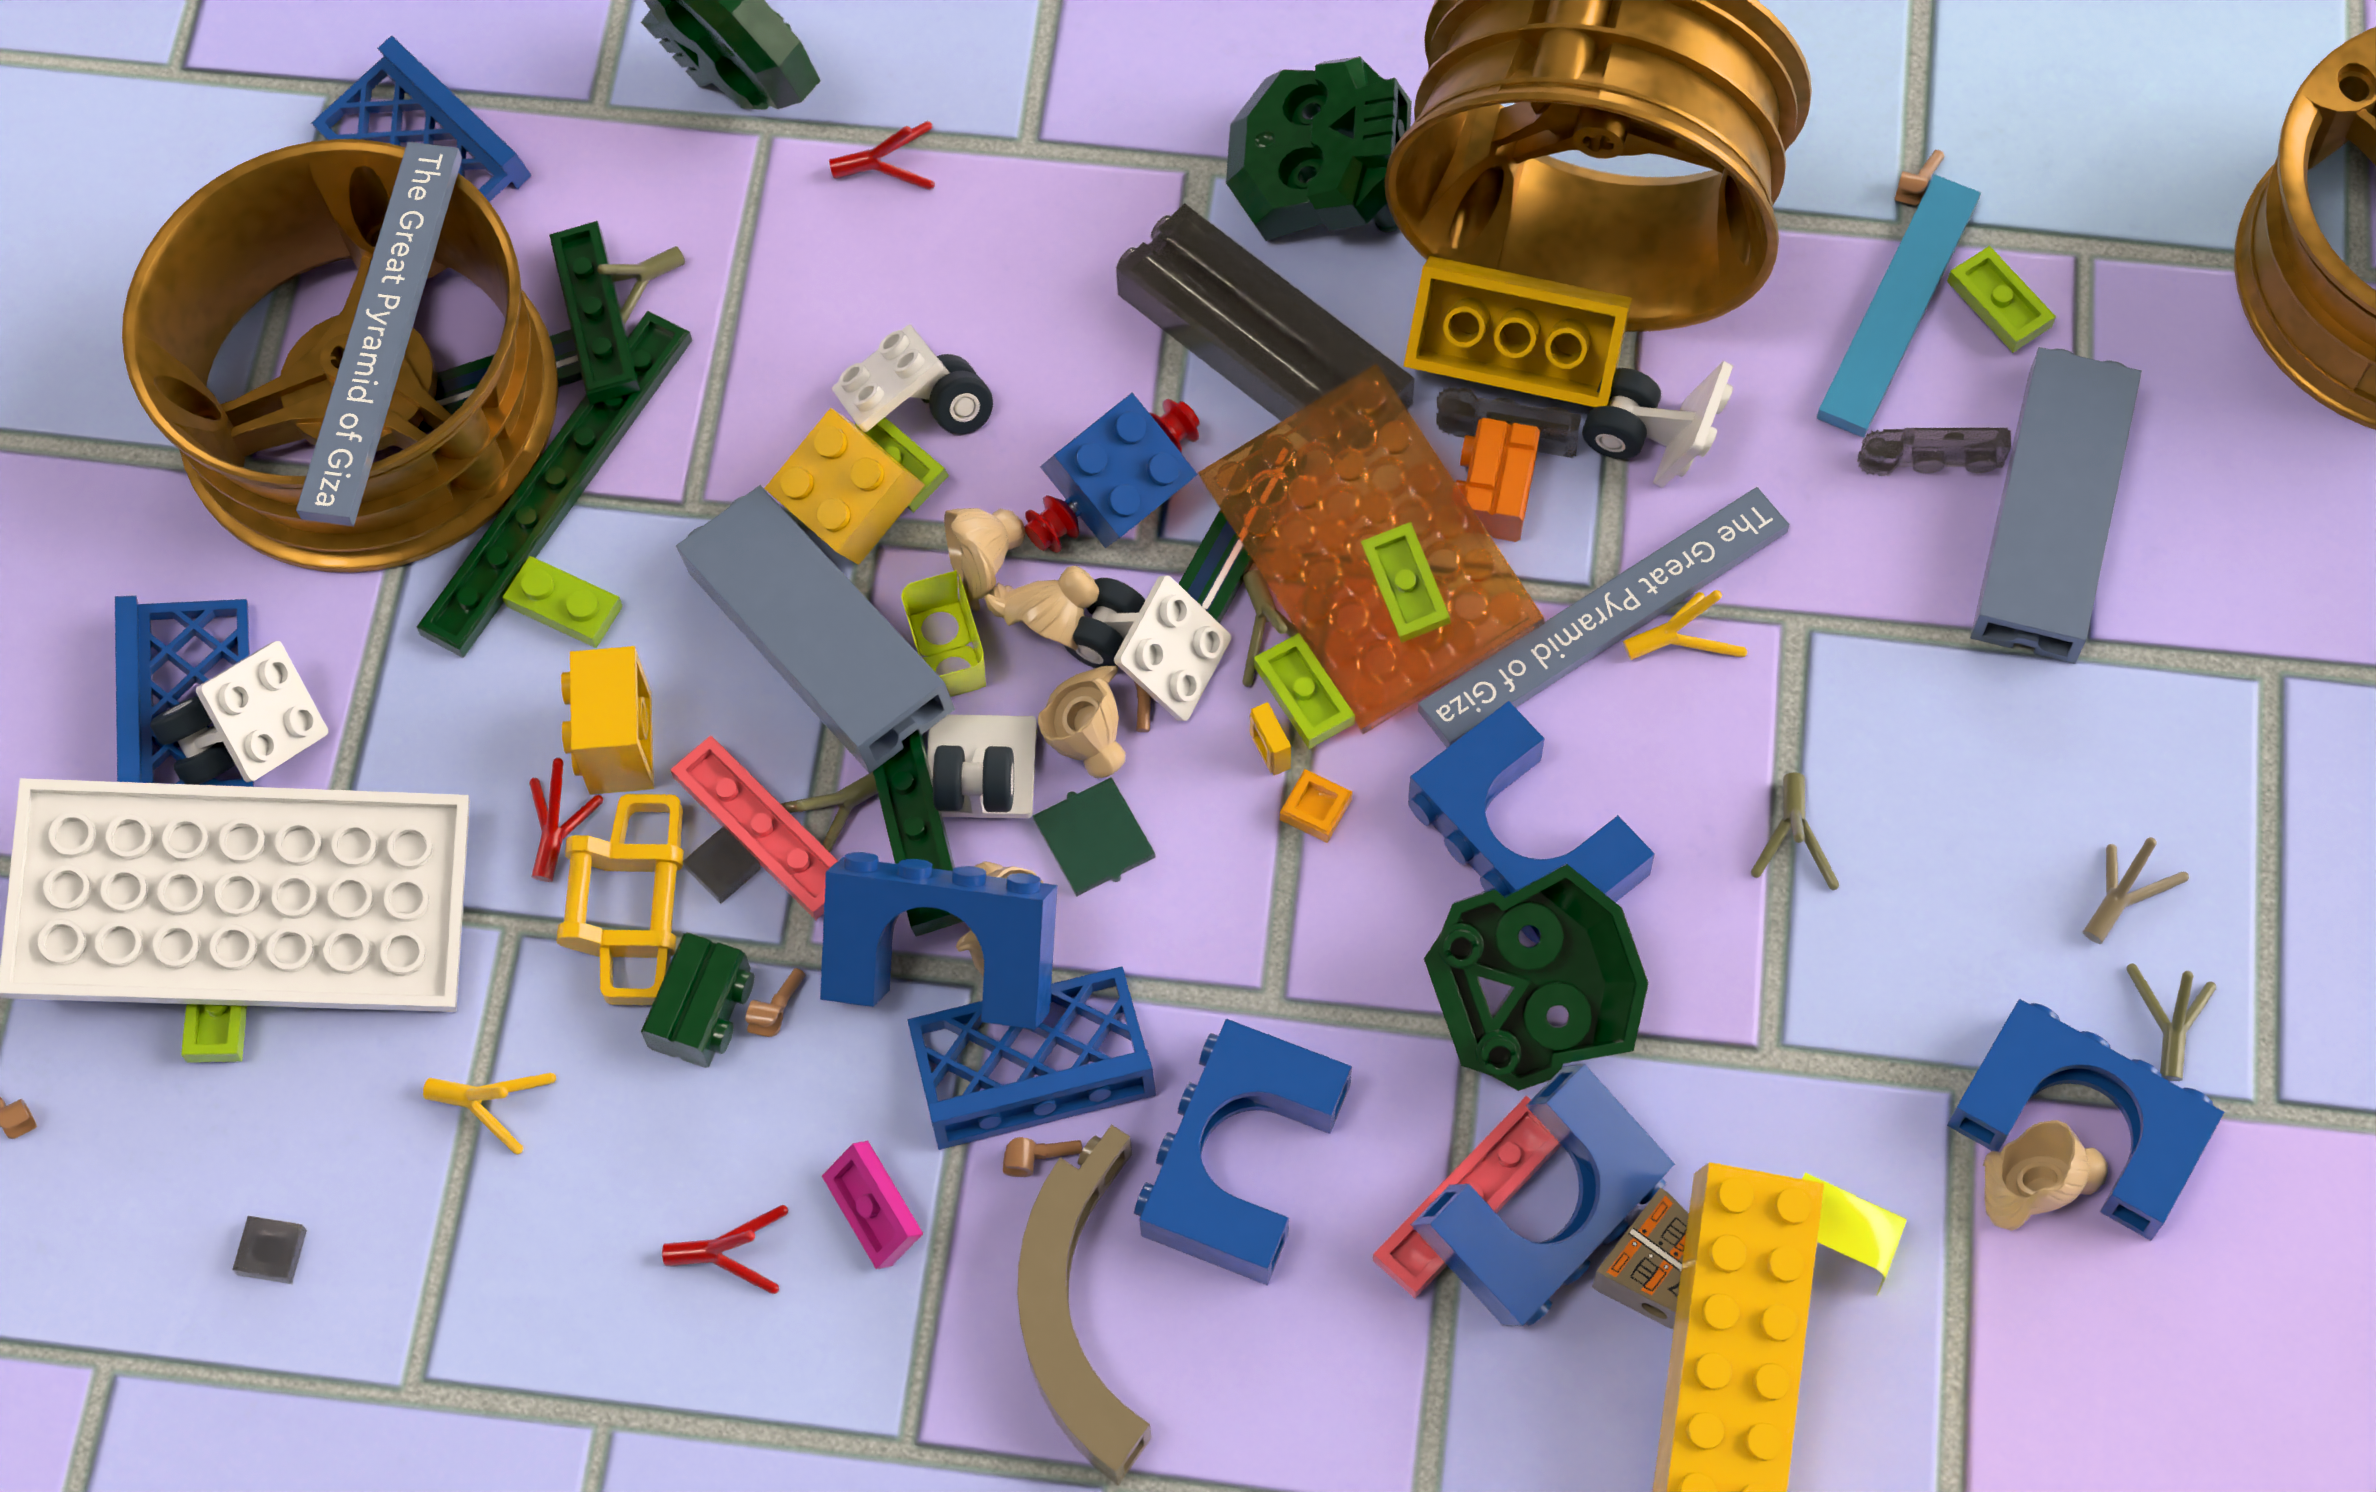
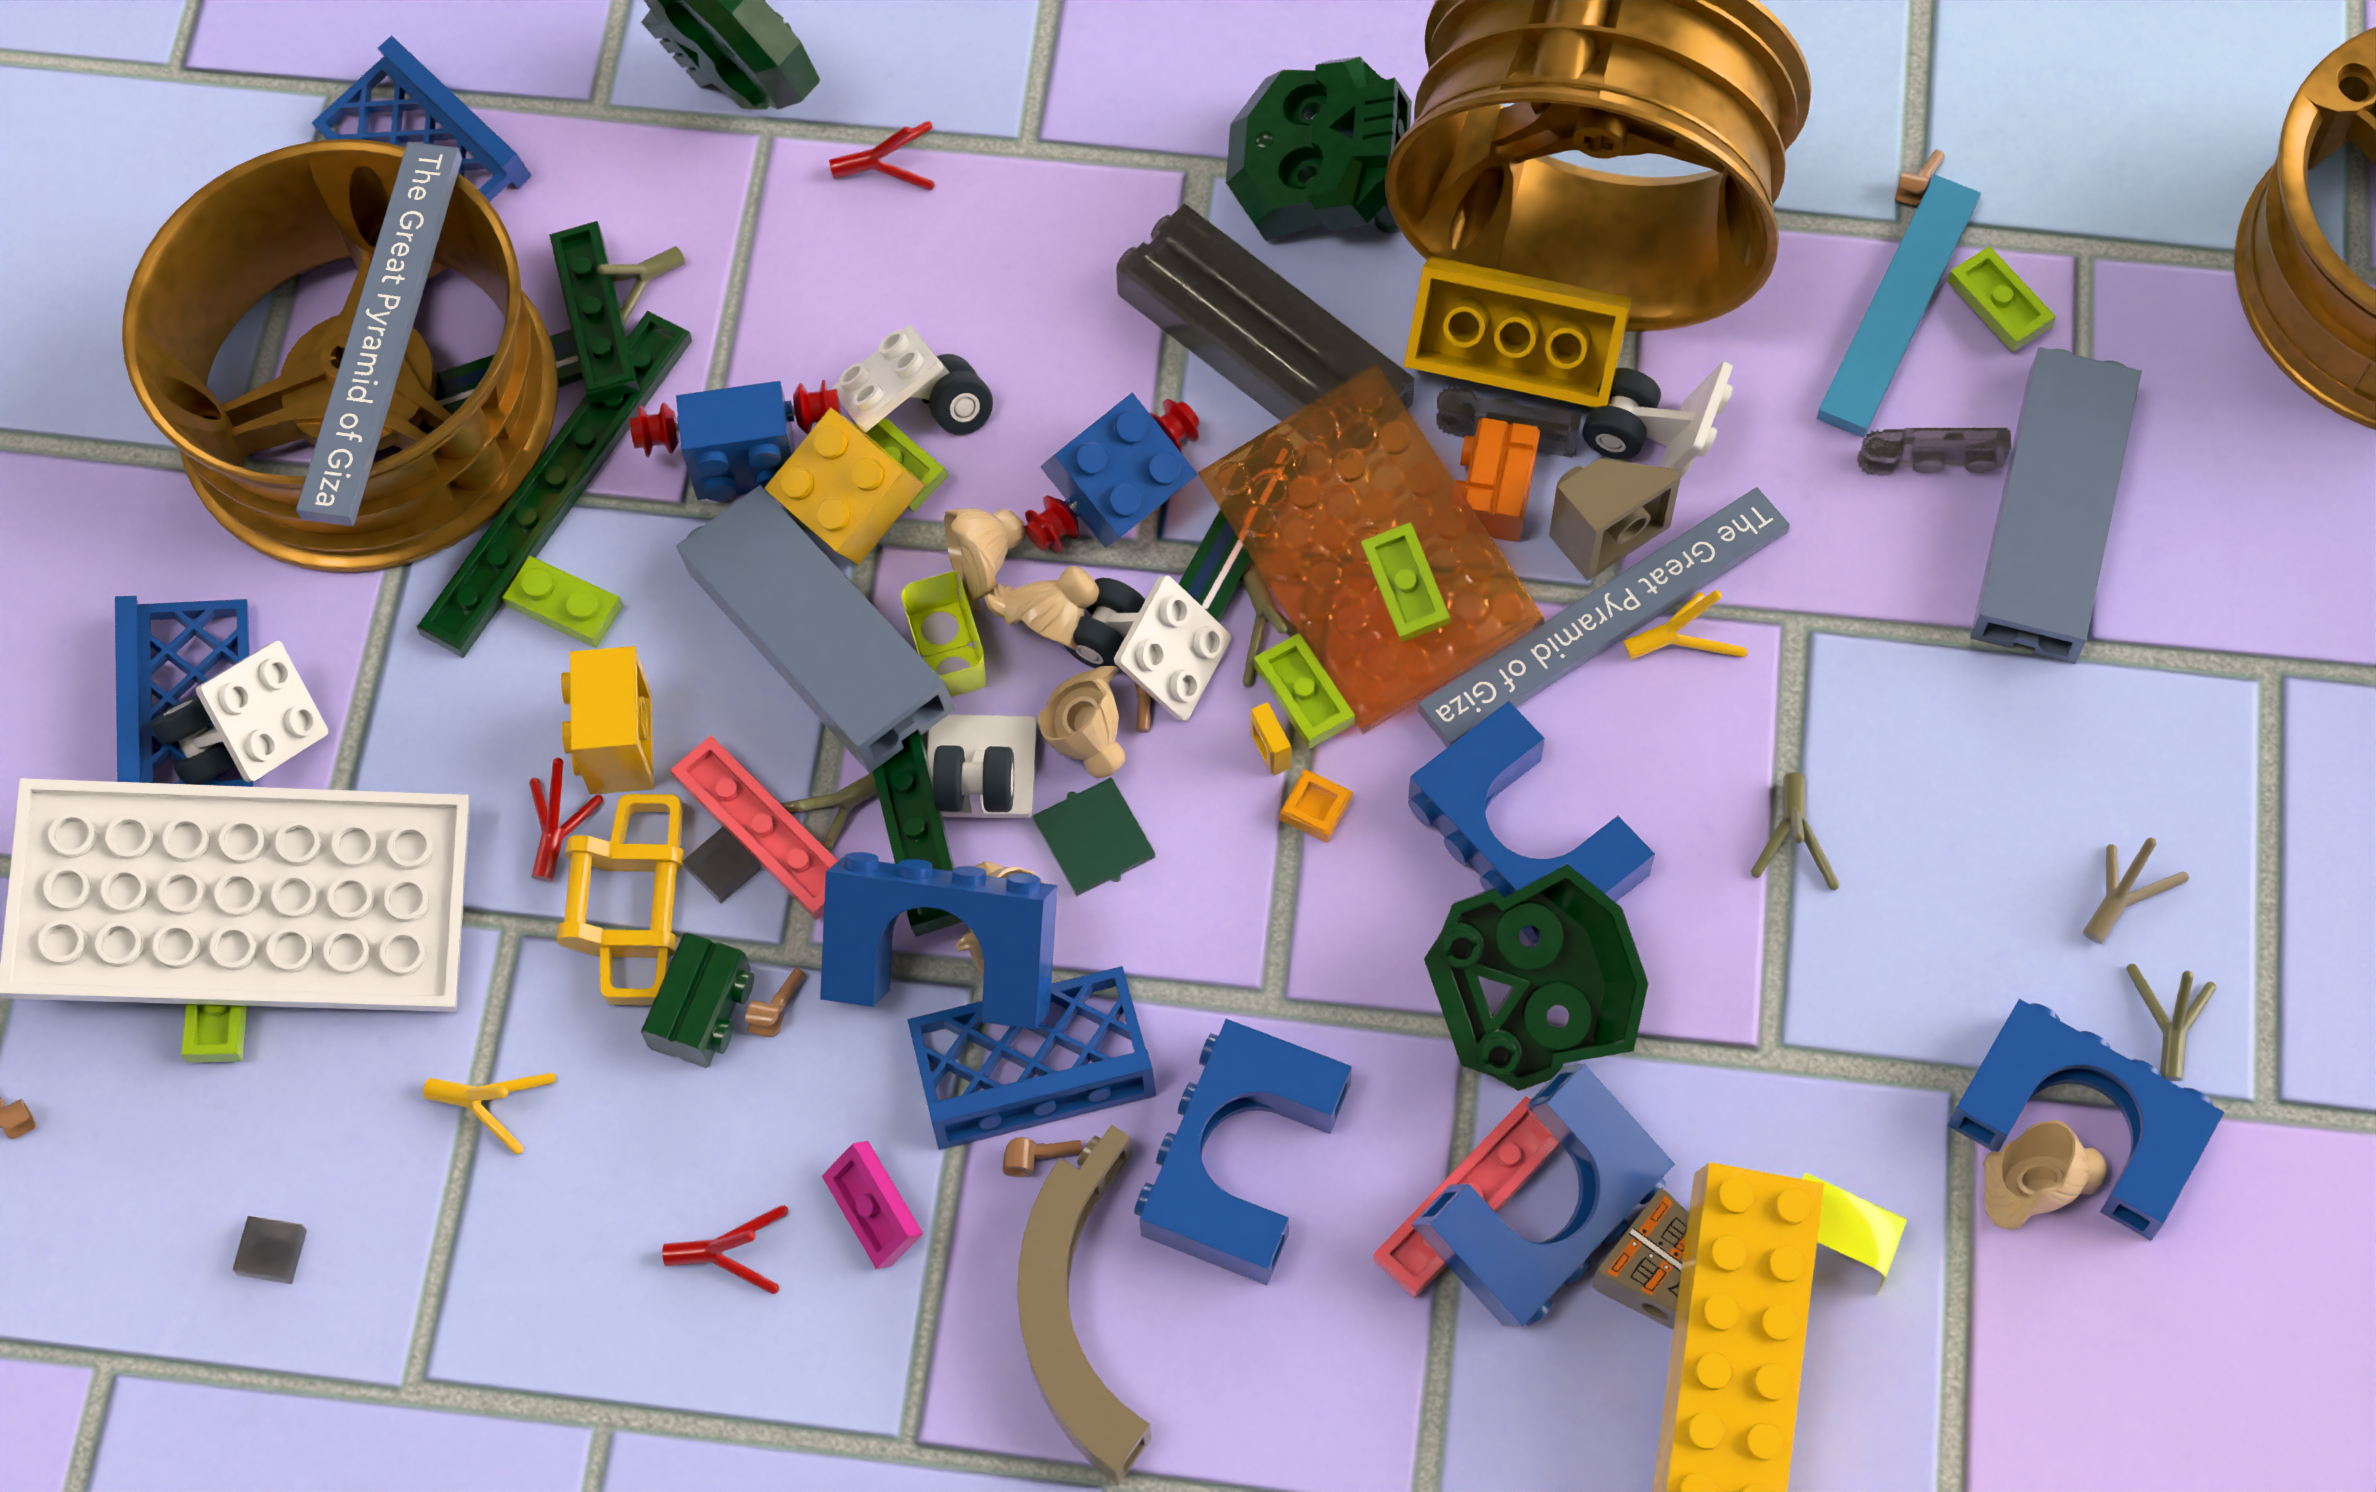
none -> blue brick [630,380,841,501]
none -> dark tan slope [1549,458,1681,581]

